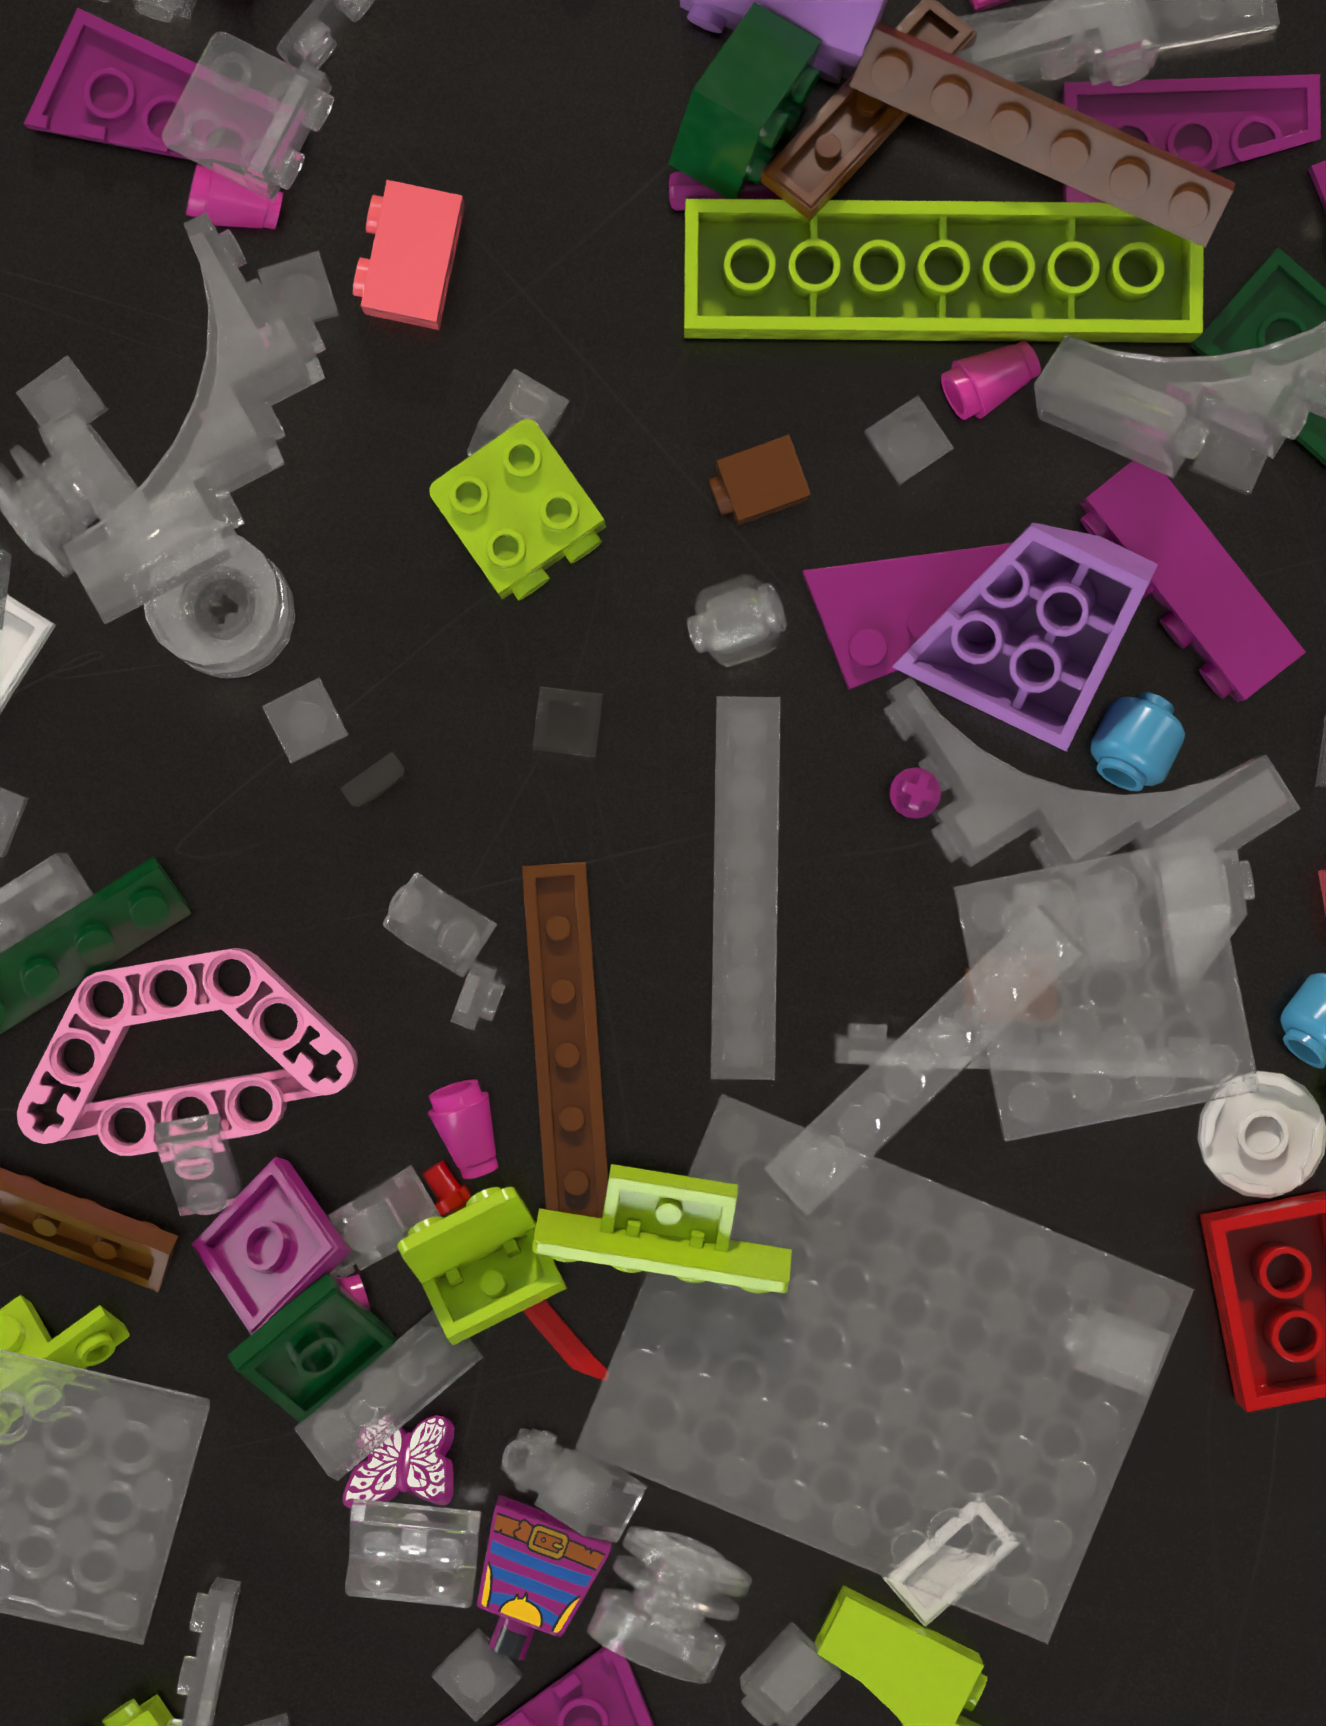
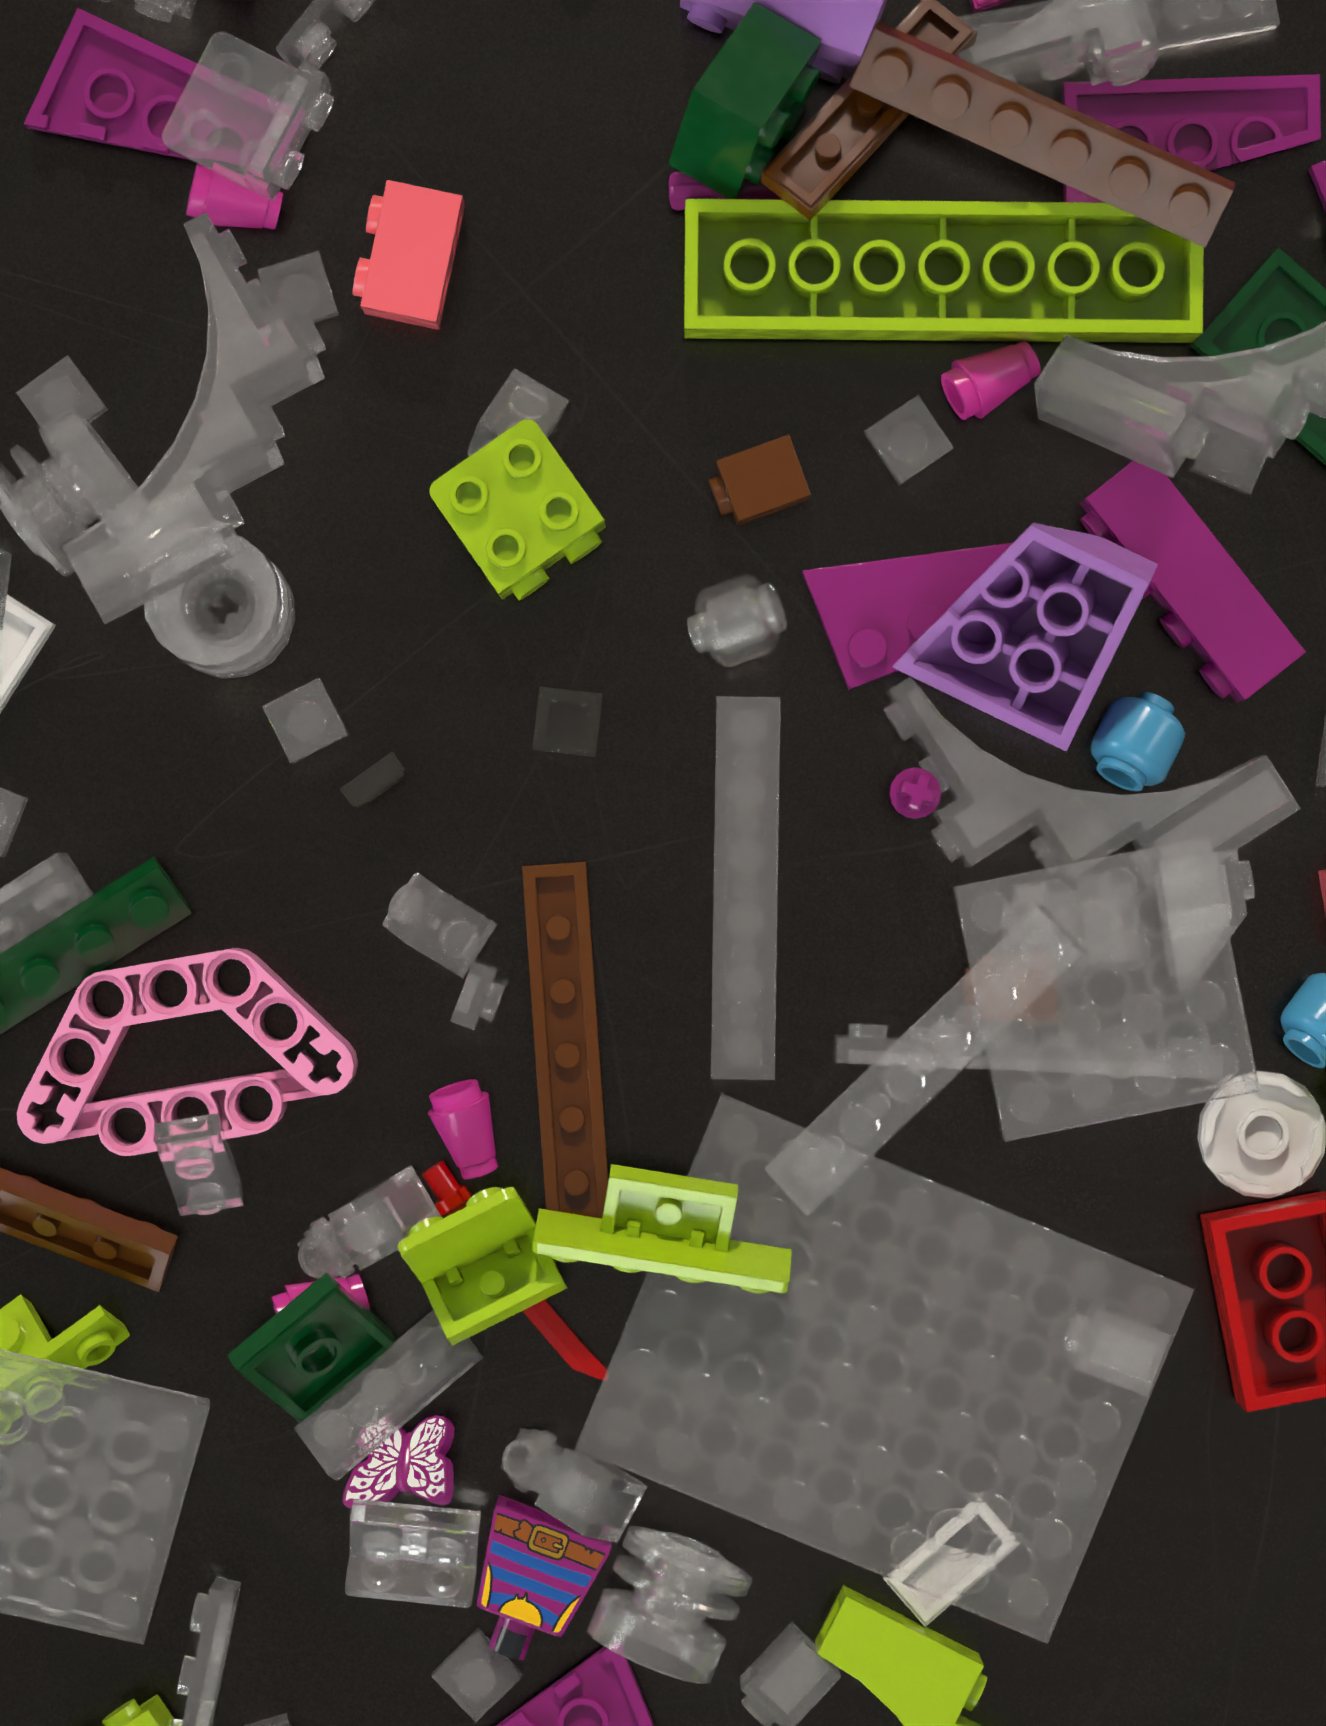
magenta tile [192,1157,351,1335] -> none

